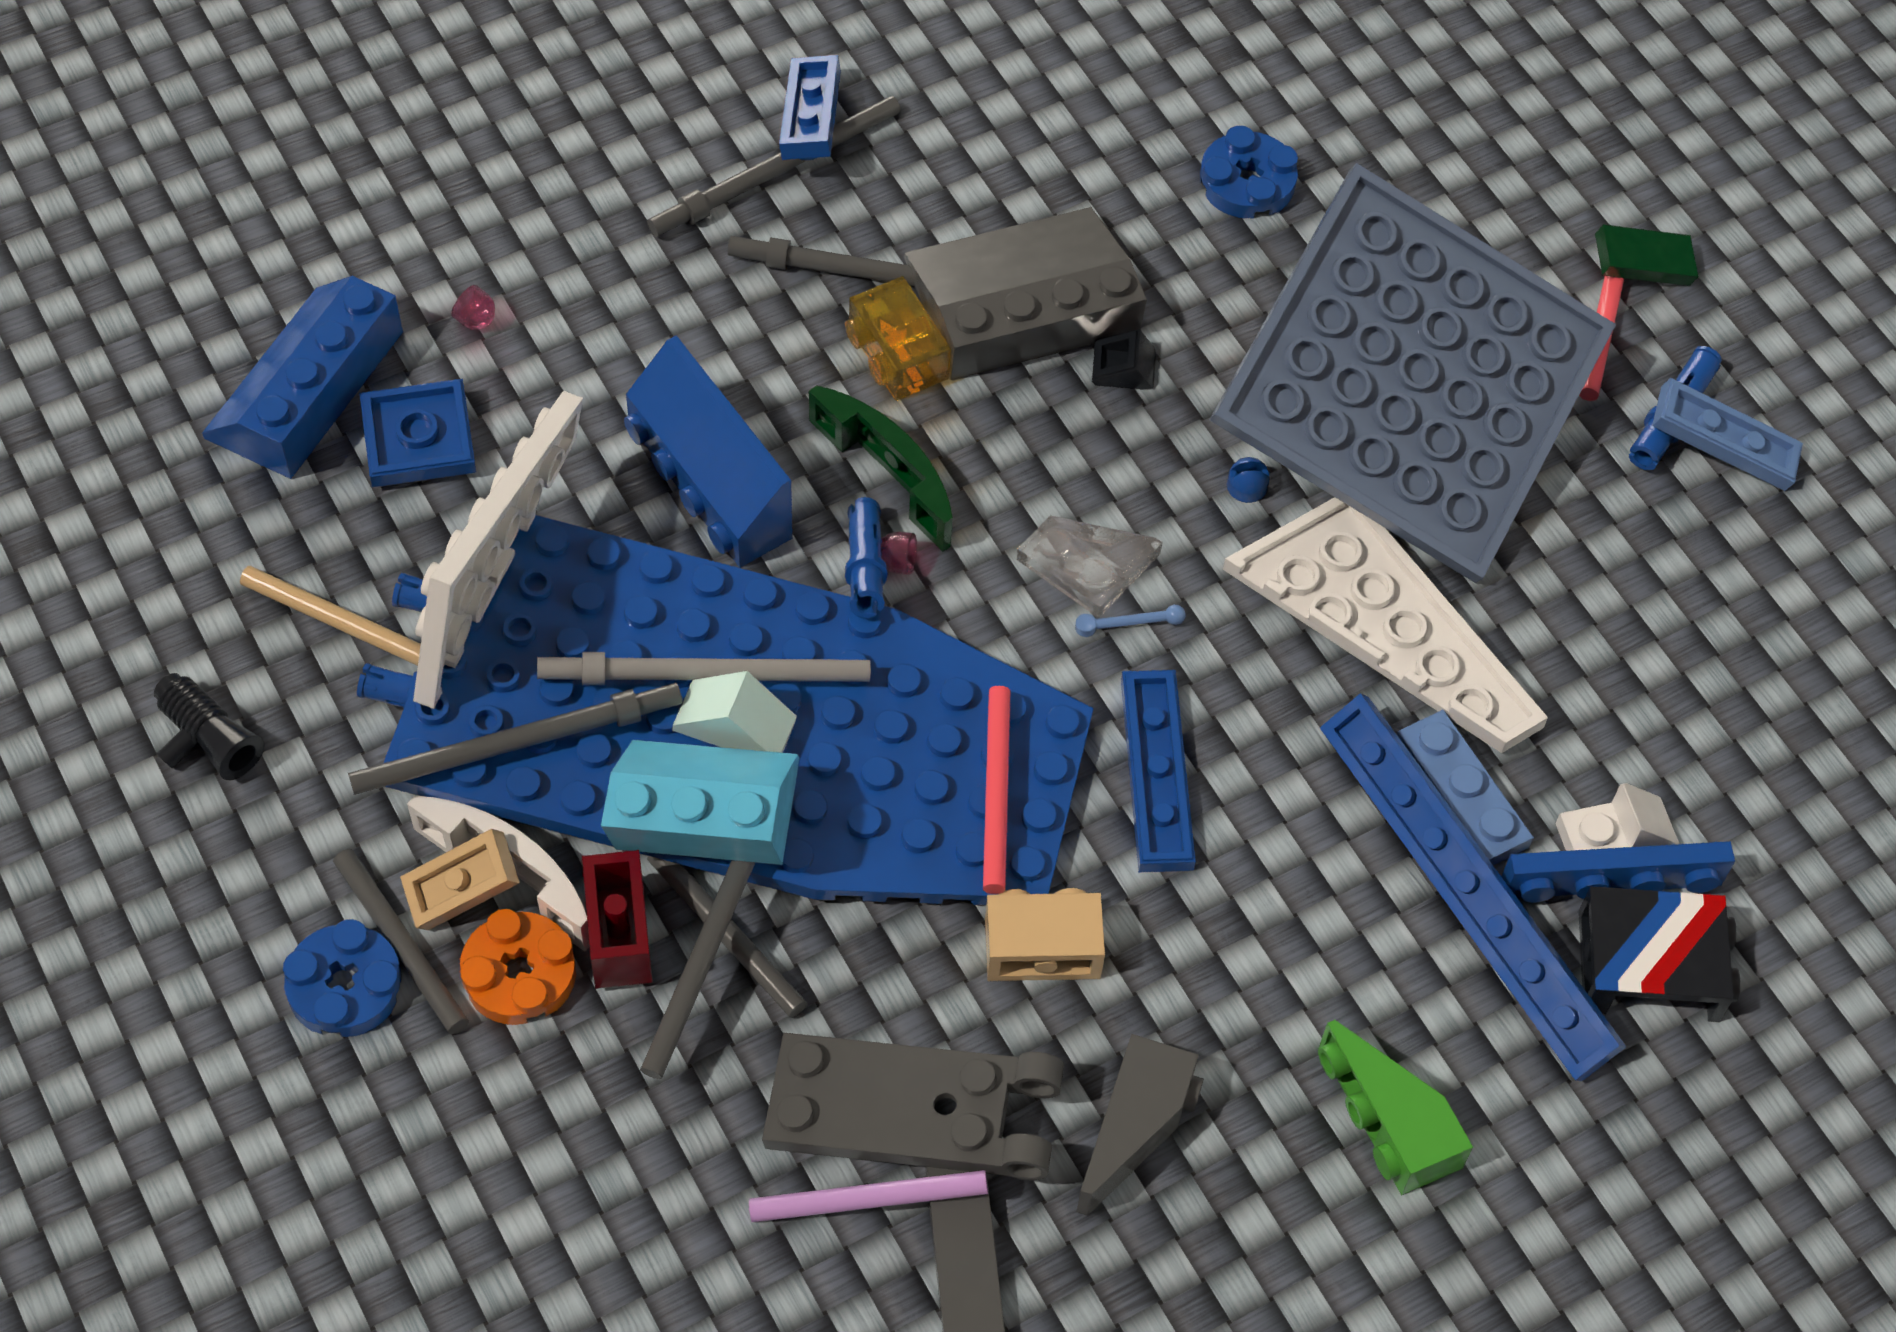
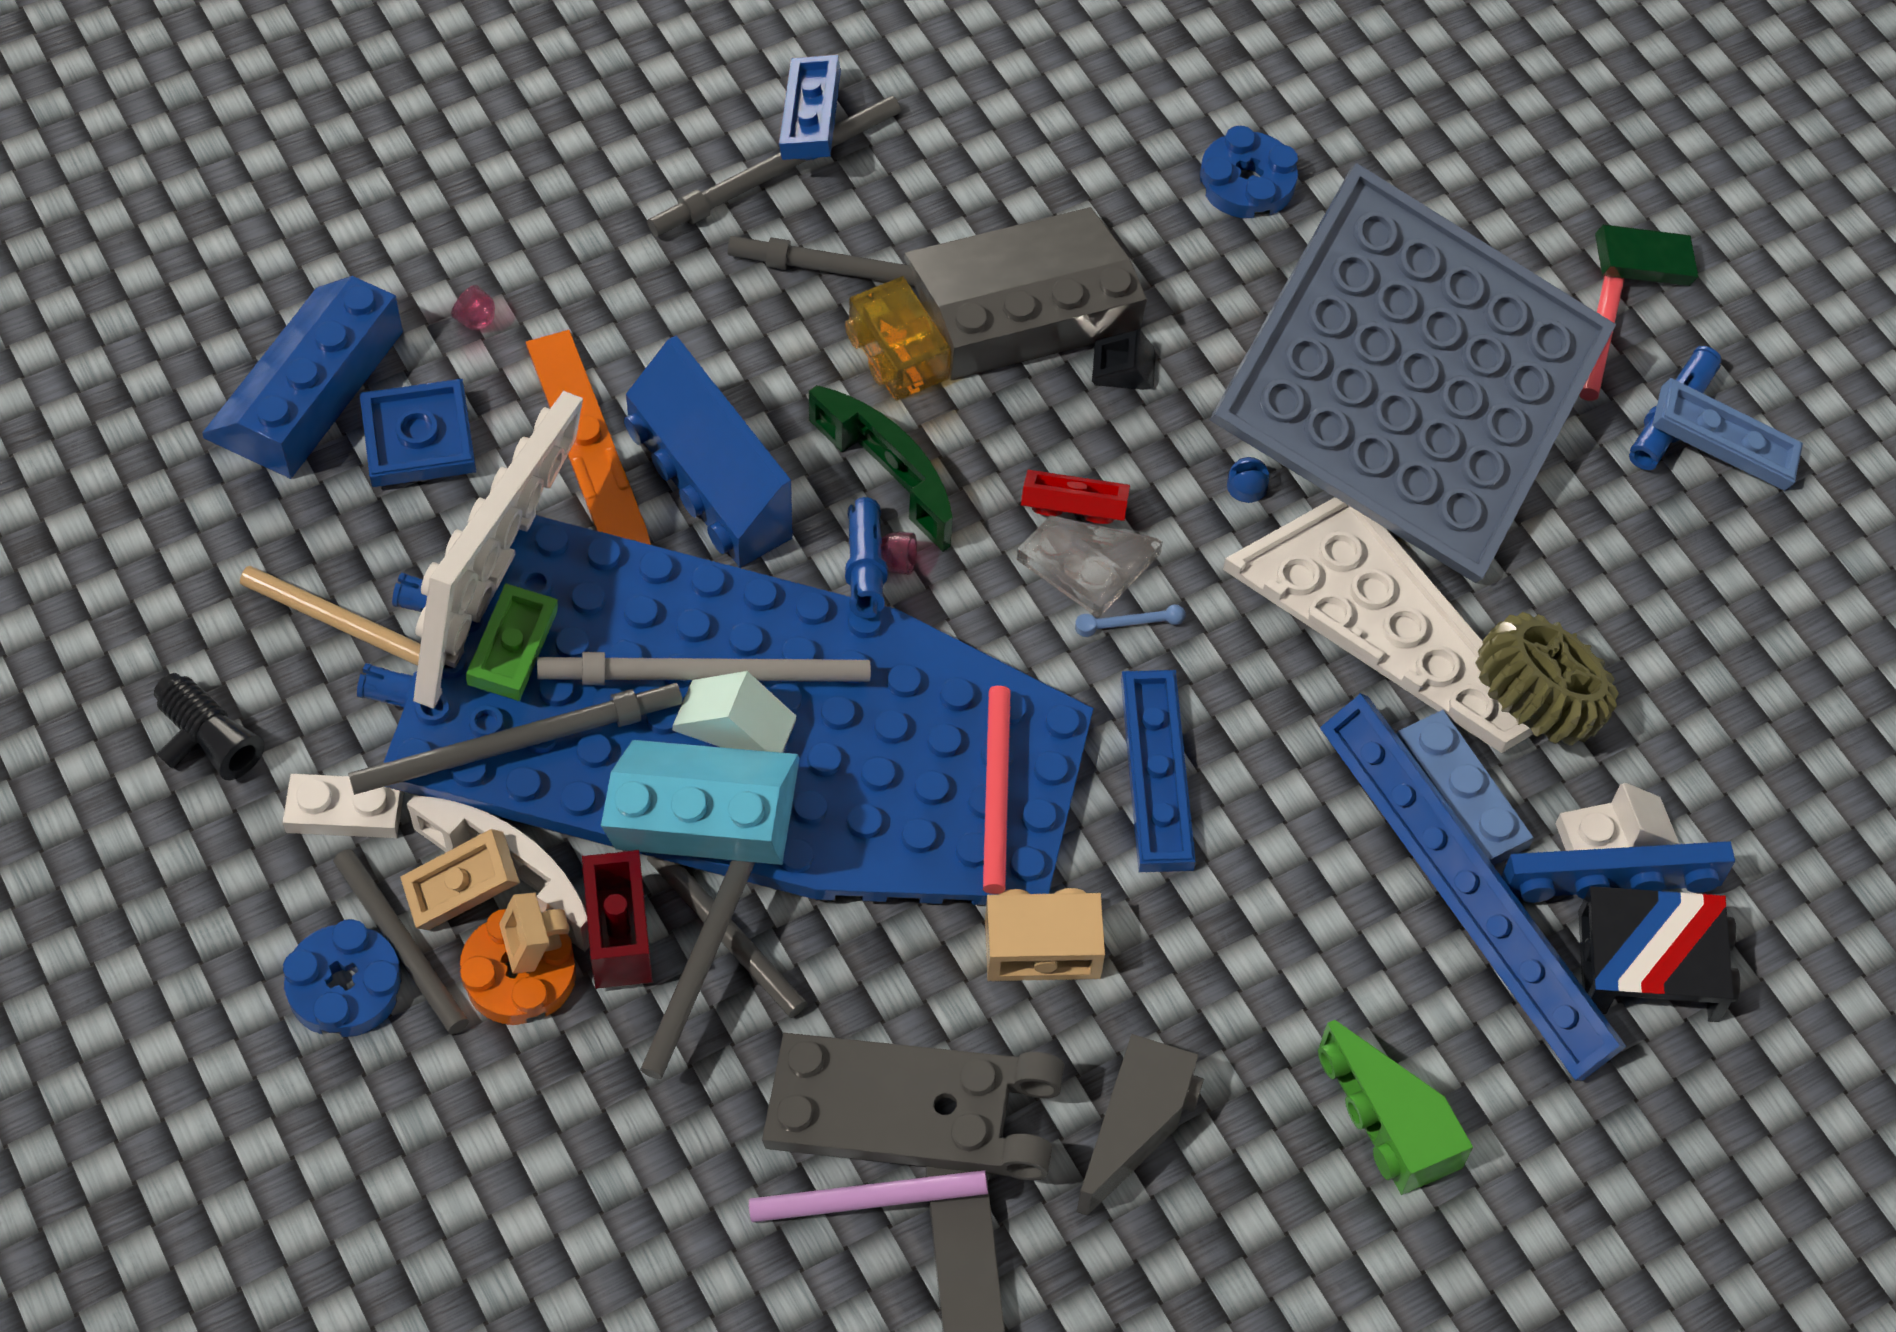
none -> white plate [283,774,404,838]
none -> bright green plate [466,583,558,701]
none -> tan tile [499,893,570,974]
none -> orange piece [526,330,651,545]
none -> red plate [1021,470,1130,524]
none -> olive gear [1475,612,1619,746]

